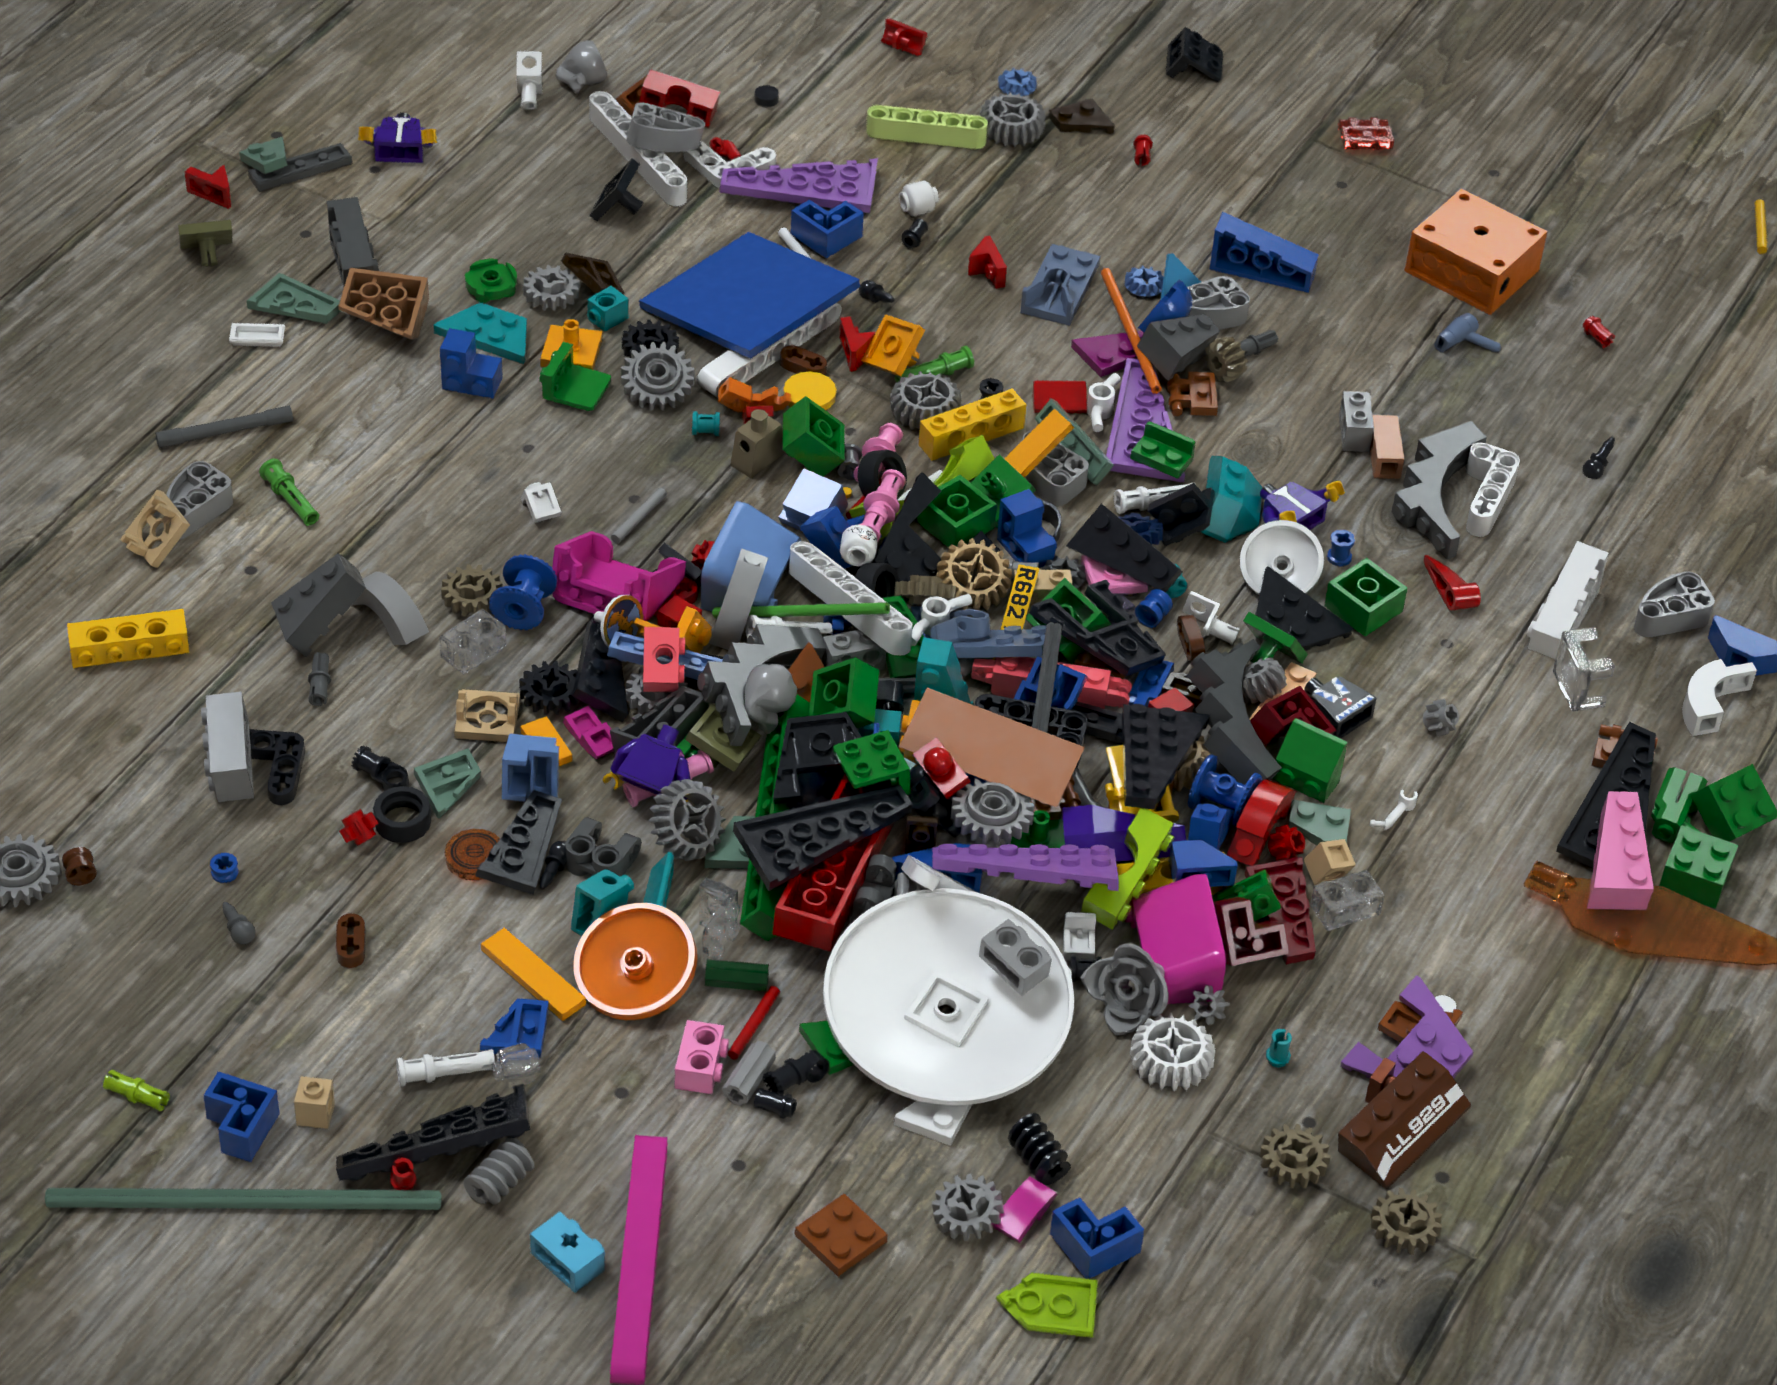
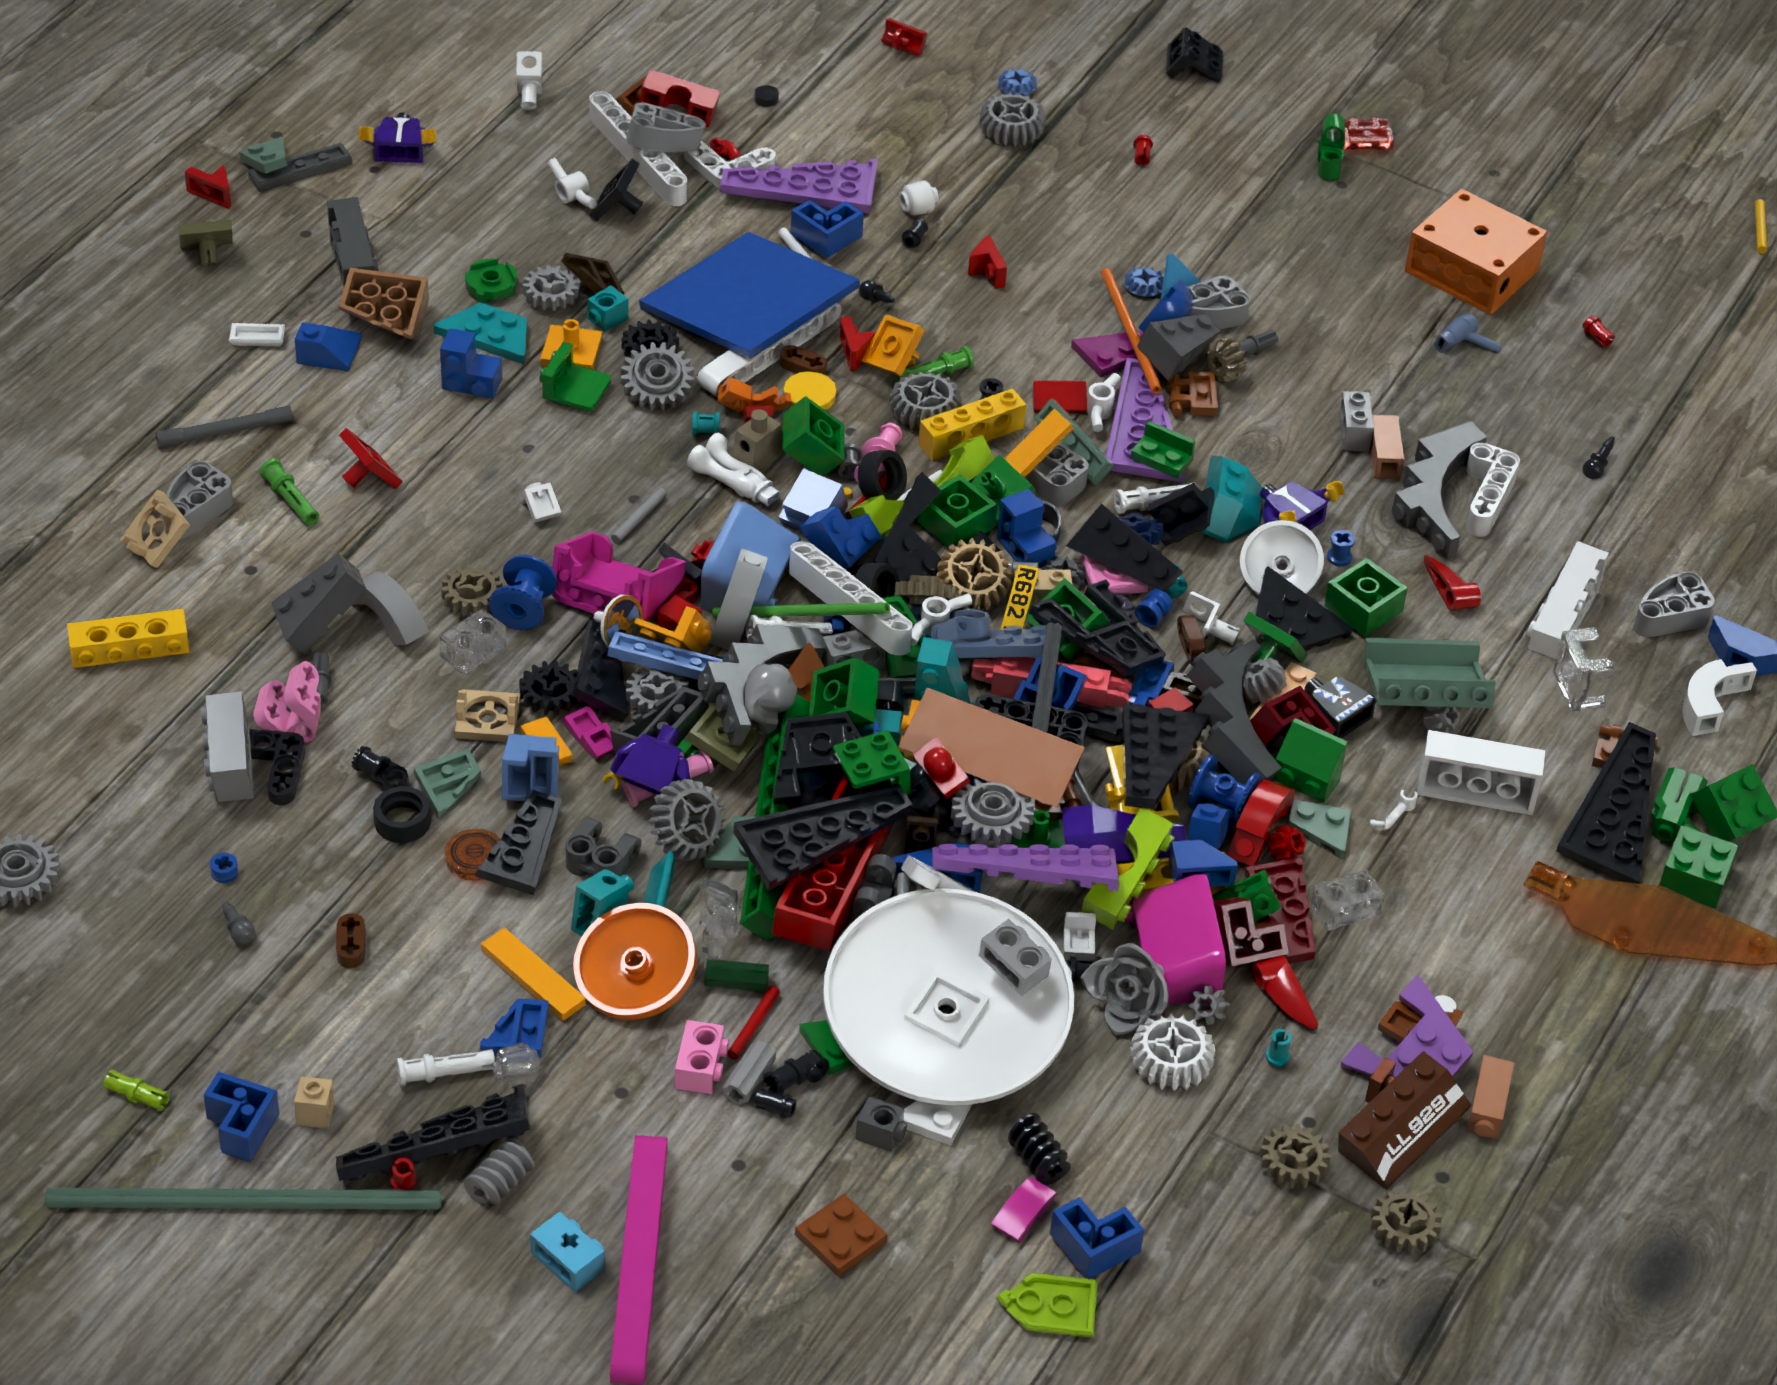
reddish brown wheel [62,847,97,886] -> none
sand green wing [247,273,341,324] -> none
red gear [339,809,379,846] -> none
black bar [540,841,567,889] -> none
light grey piece [556,40,607,94] -> none
coral brick [643,627,685,692] -> none
white head [840,525,878,567] -> none
bright pink piece [859,469,906,540] -> none
yellowish green beam [866,105,988,149] -> none
light grey gear [932,1173,1004,1241] -> none
sand blue plate [1020,244,1101,326] -> none
dark brown wing [1049,98,1115,134] -> none
blue wedge [1209,212,1319,293] -> none
tan brick [1304,839,1356,886] -> none
bright pink wedge [1587,791,1654,910] -> none
none -> bright pink piece [253,661,321,743]
none -> blue slope [294,322,362,371]
none -> red tile [339,428,403,489]
none -> white piece [548,158,597,209]
none -> white piece [687,432,780,506]
none -> dark grey brick [855,1096,907,1152]
none -> red piece [1252,955,1318,1030]
none -> green piece [1317,113,1345,181]
none -> sand green panel [1363,638,1496,708]
none -> white brick [1417,730,1545,815]
none -> nougat brick [1467,1055,1515,1139]

